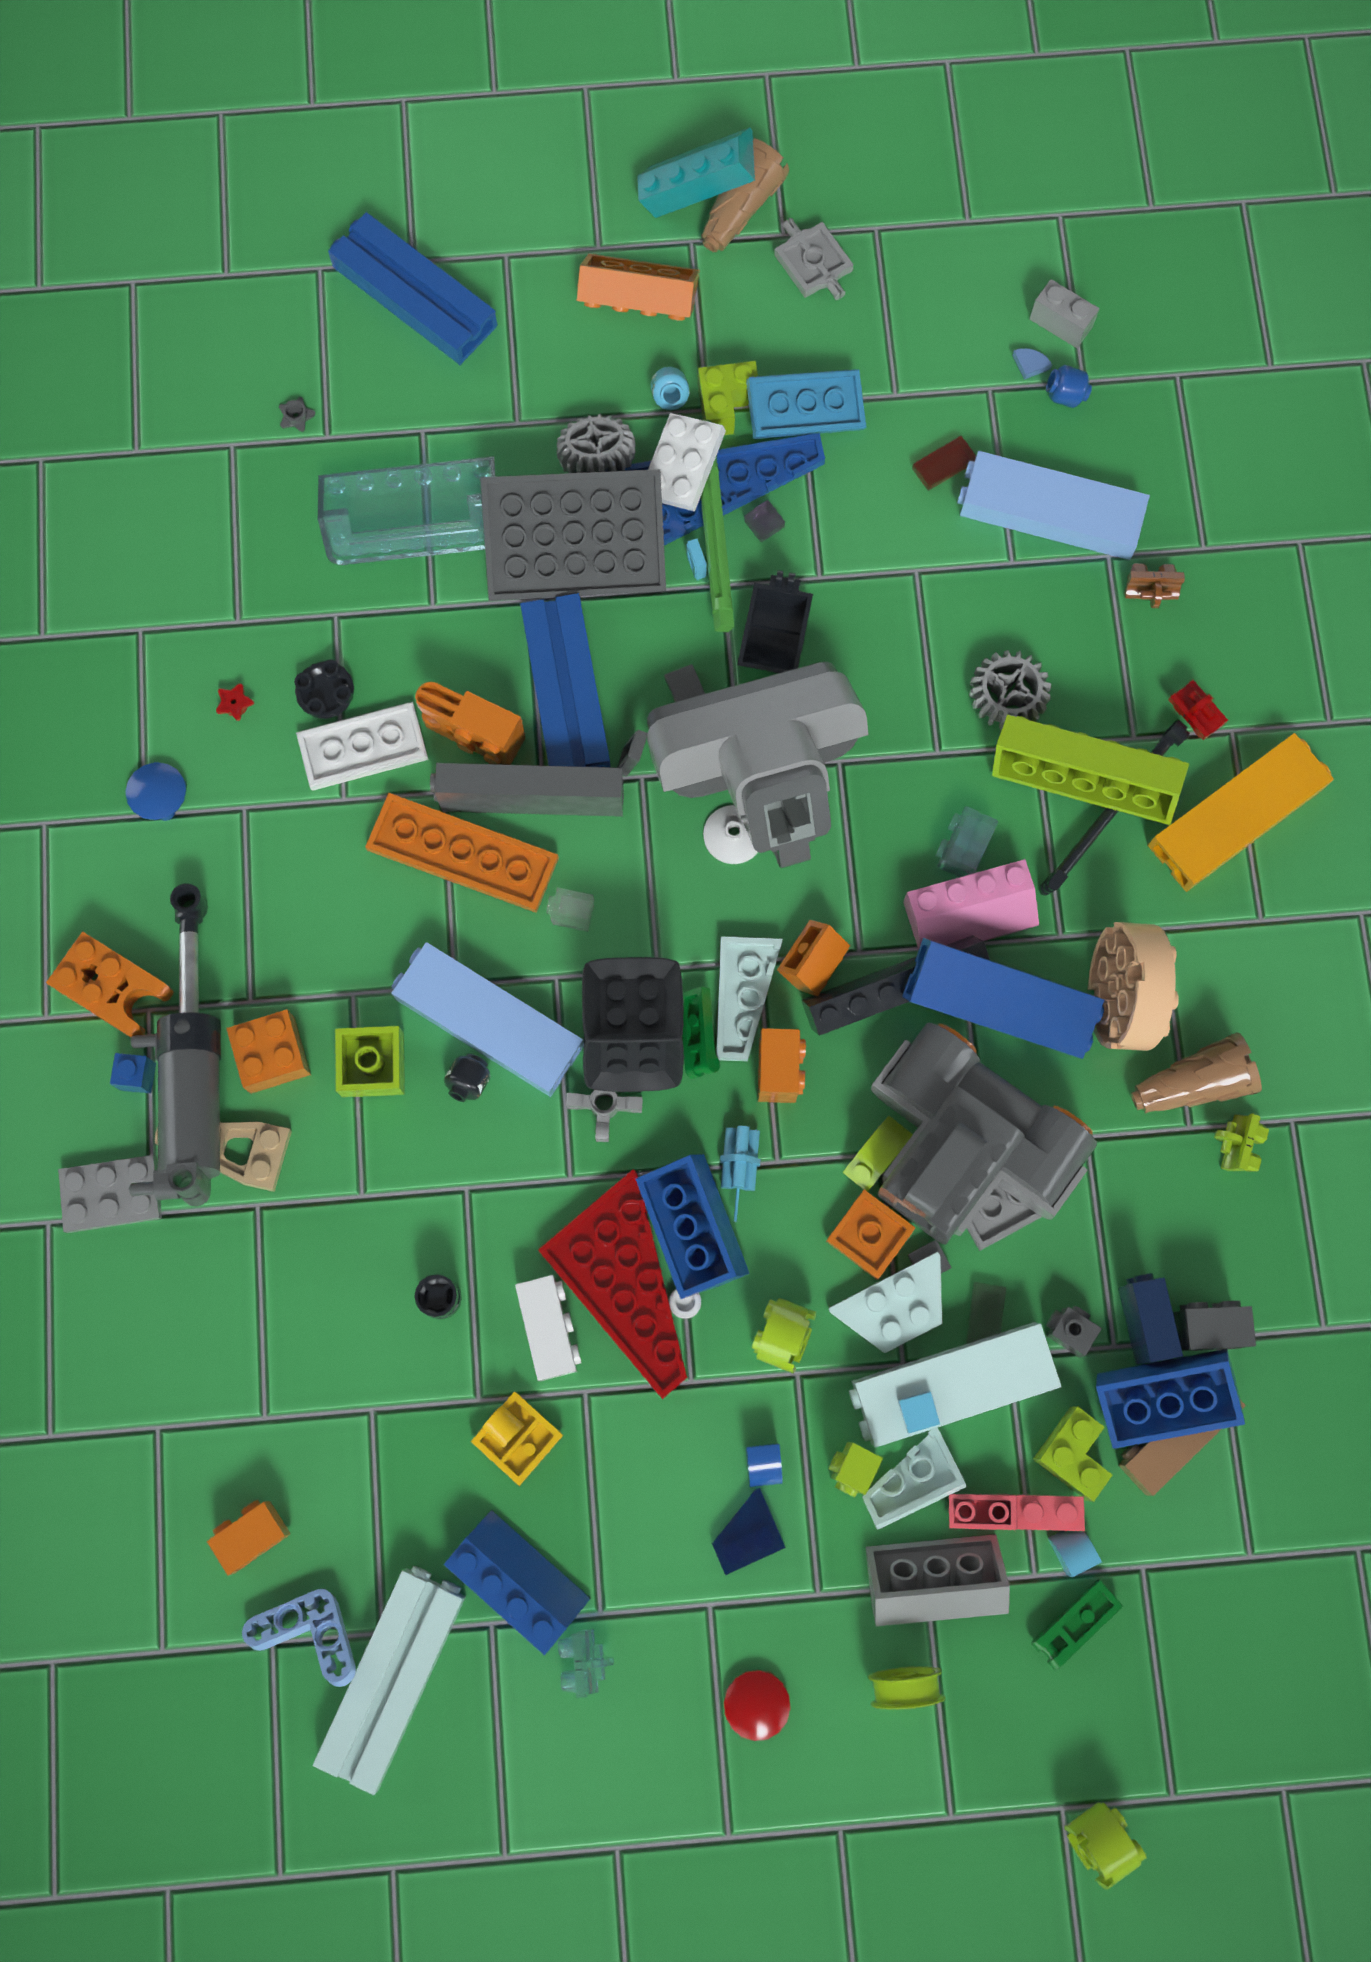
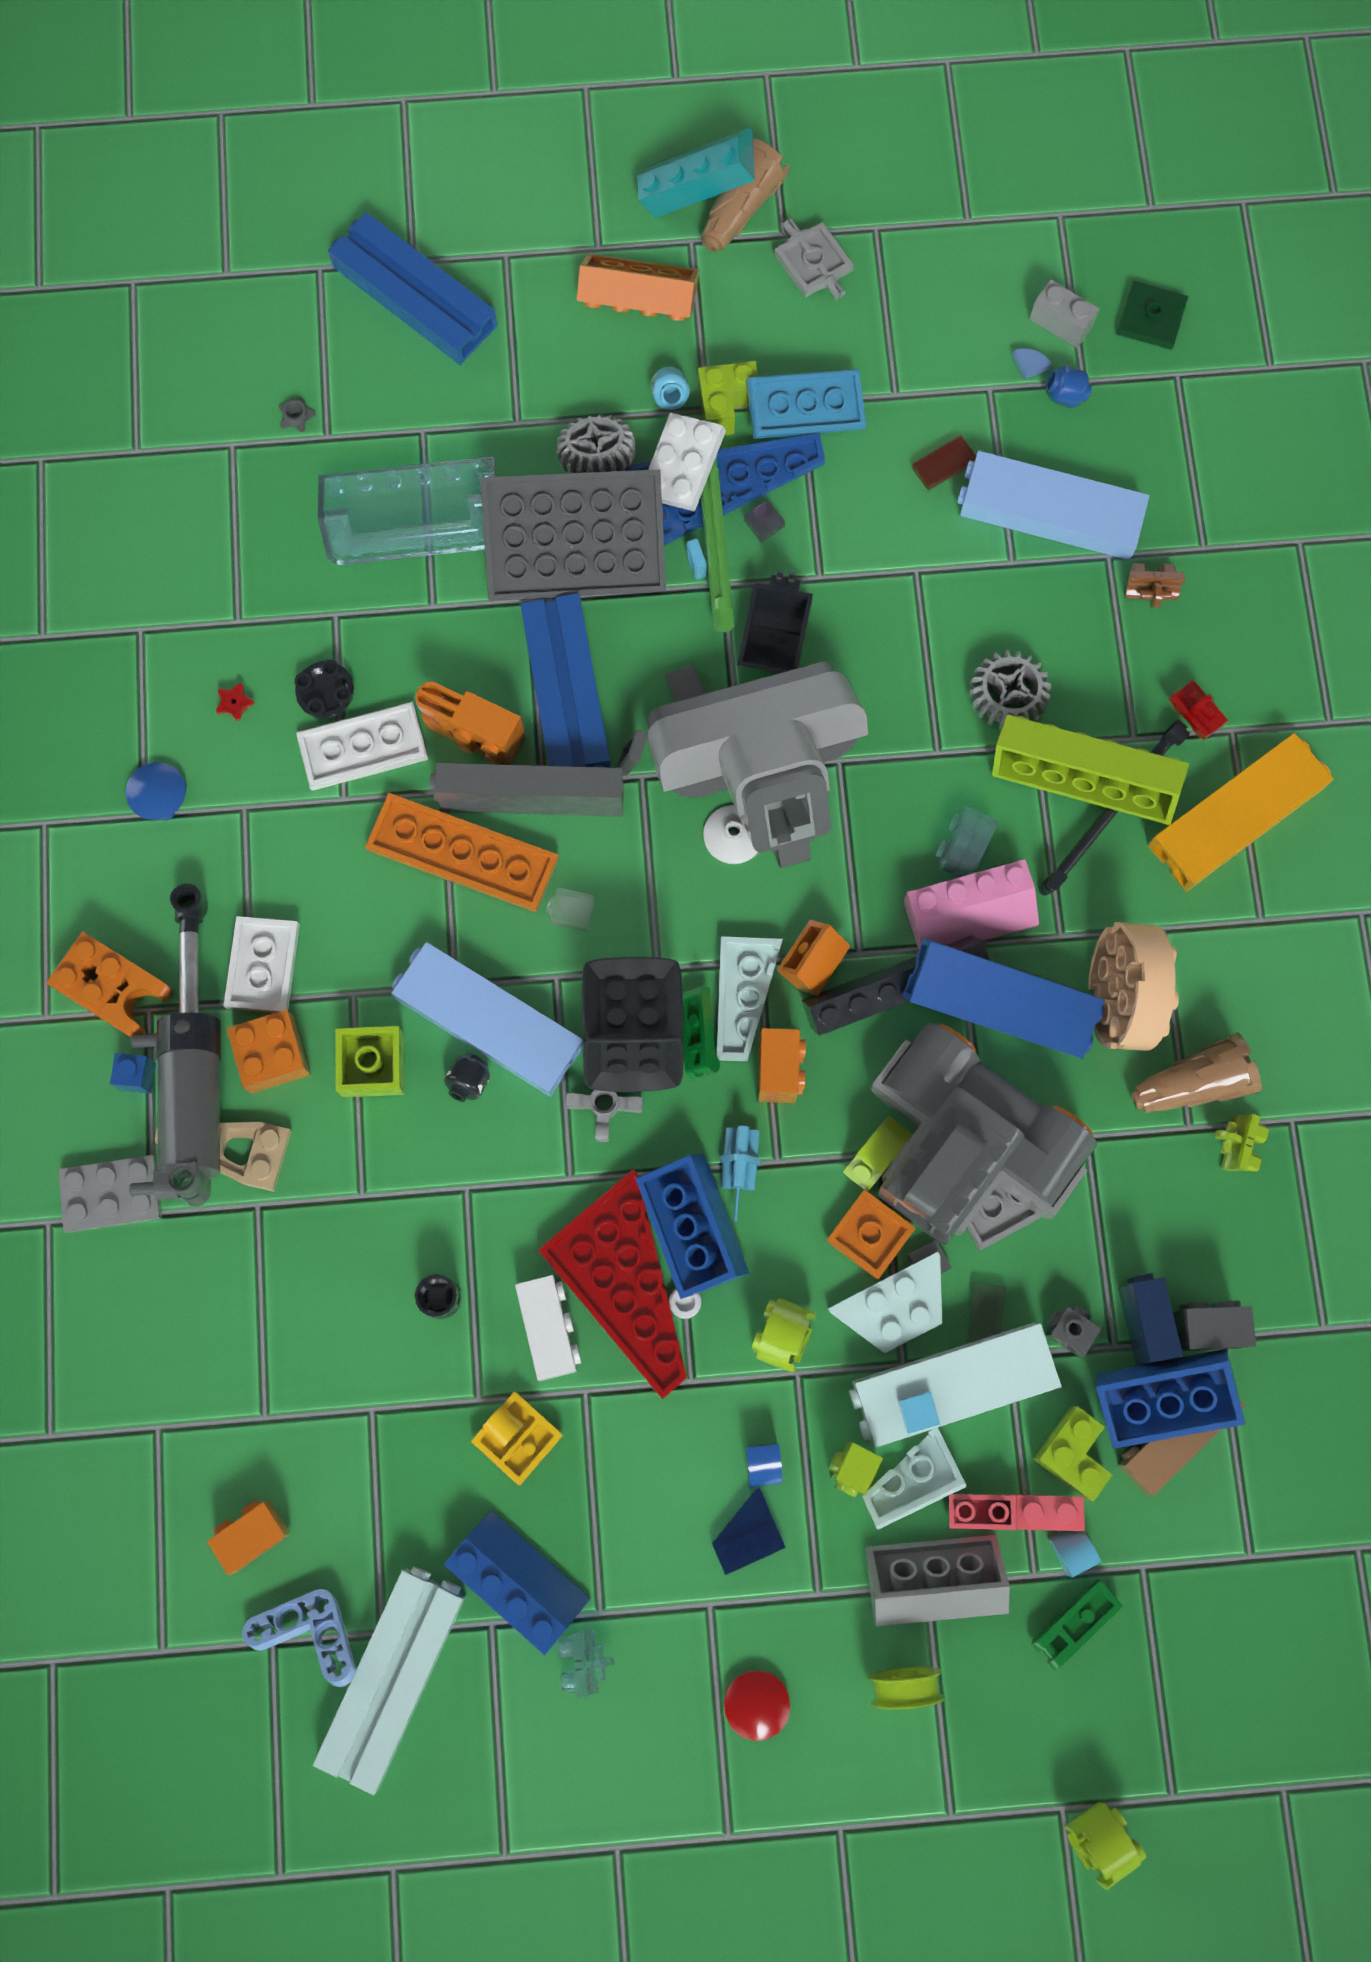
none -> white plate [223,916,300,1013]
none -> dark green plate [1117,280,1188,350]

